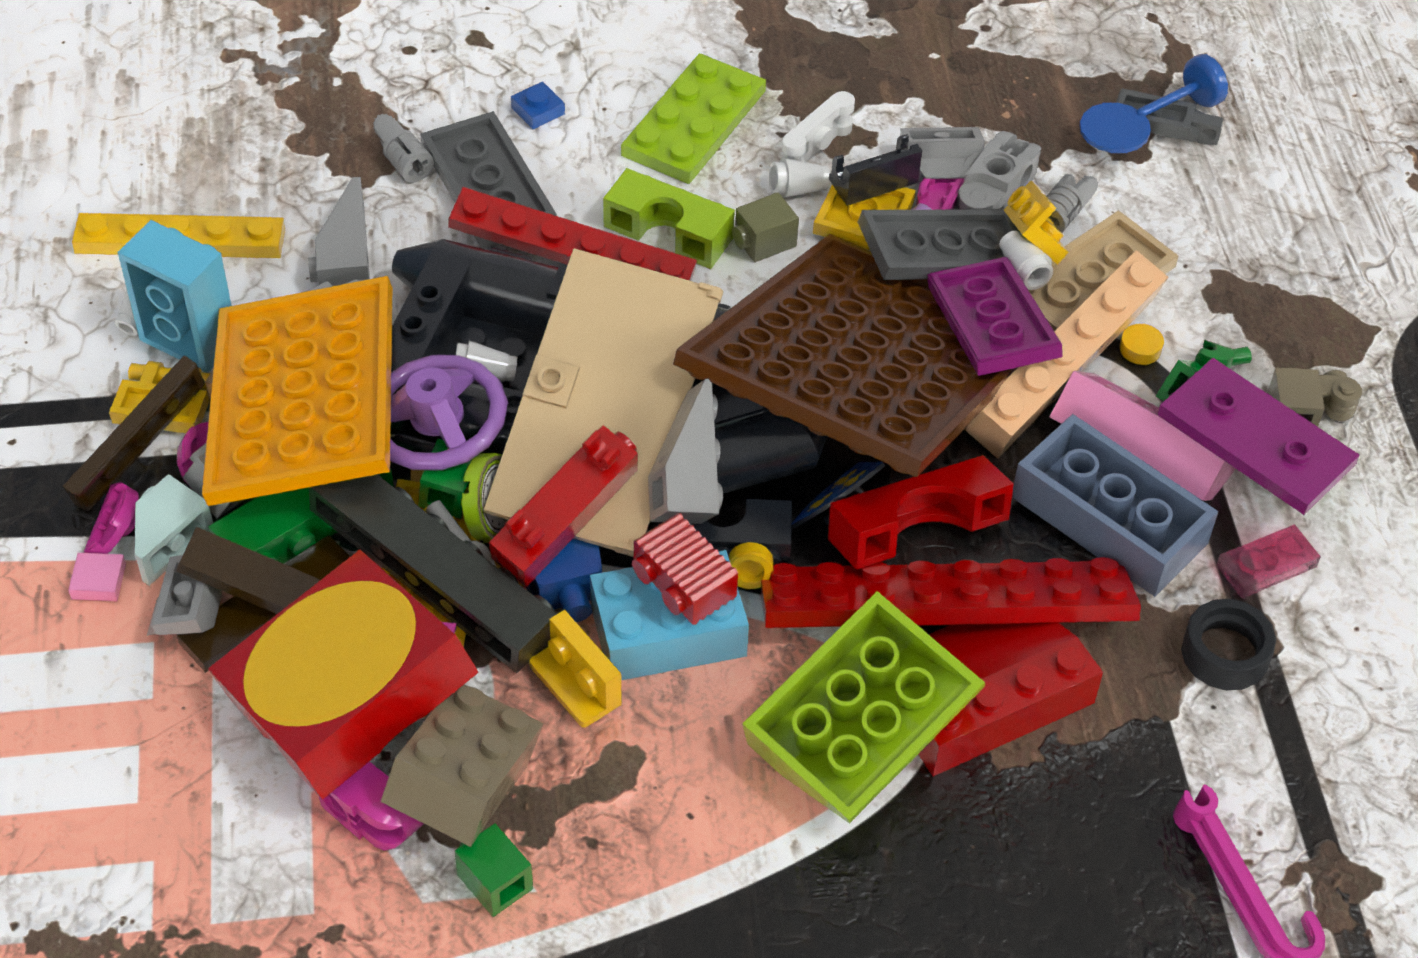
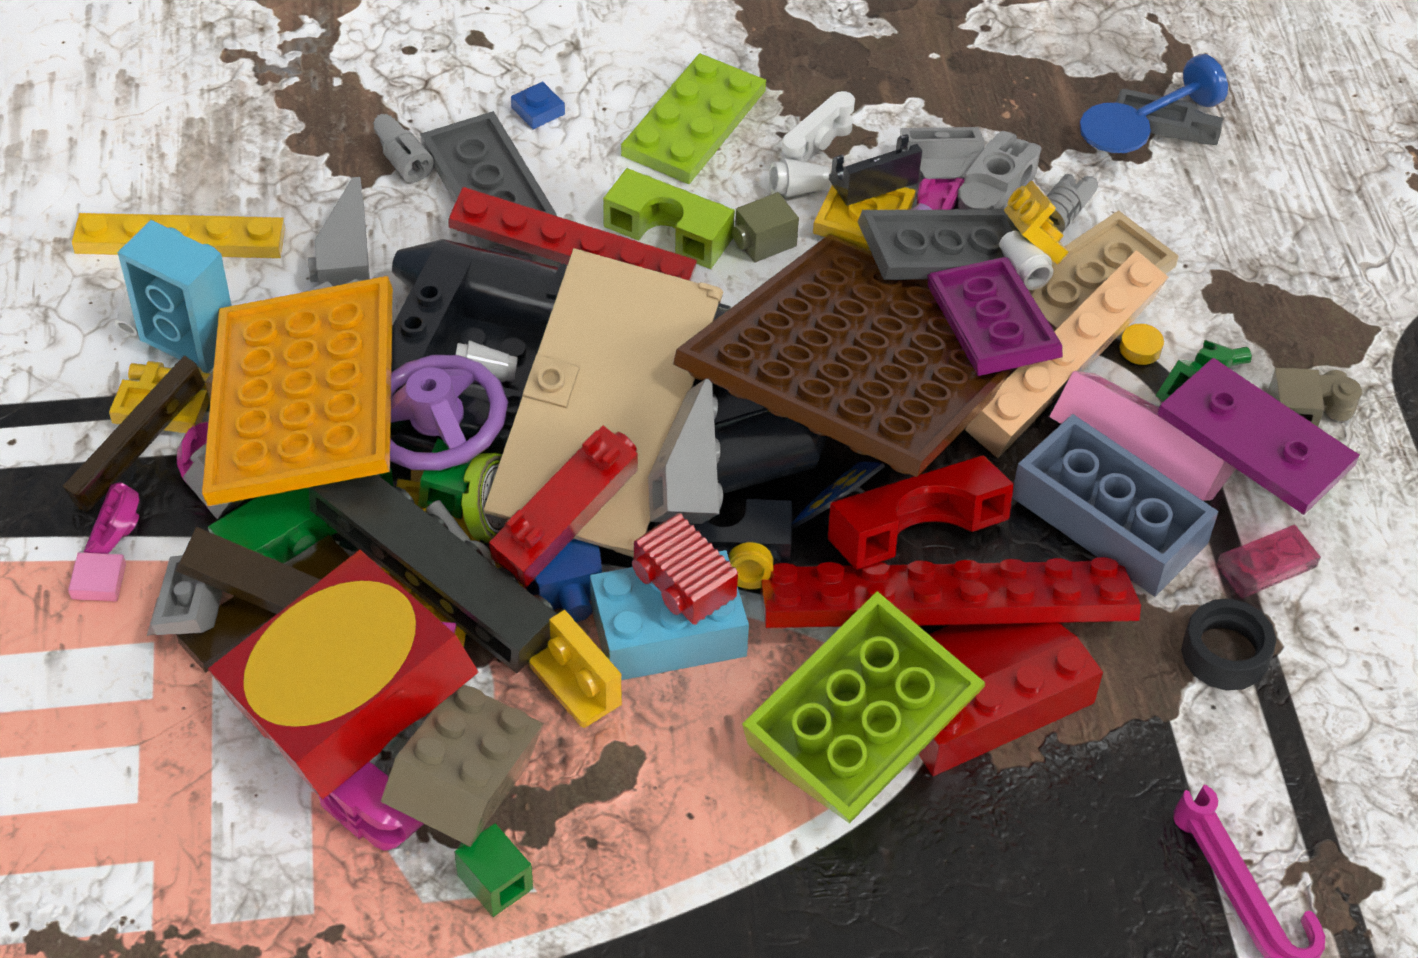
light aqua slope [135,474,213,586] -> none

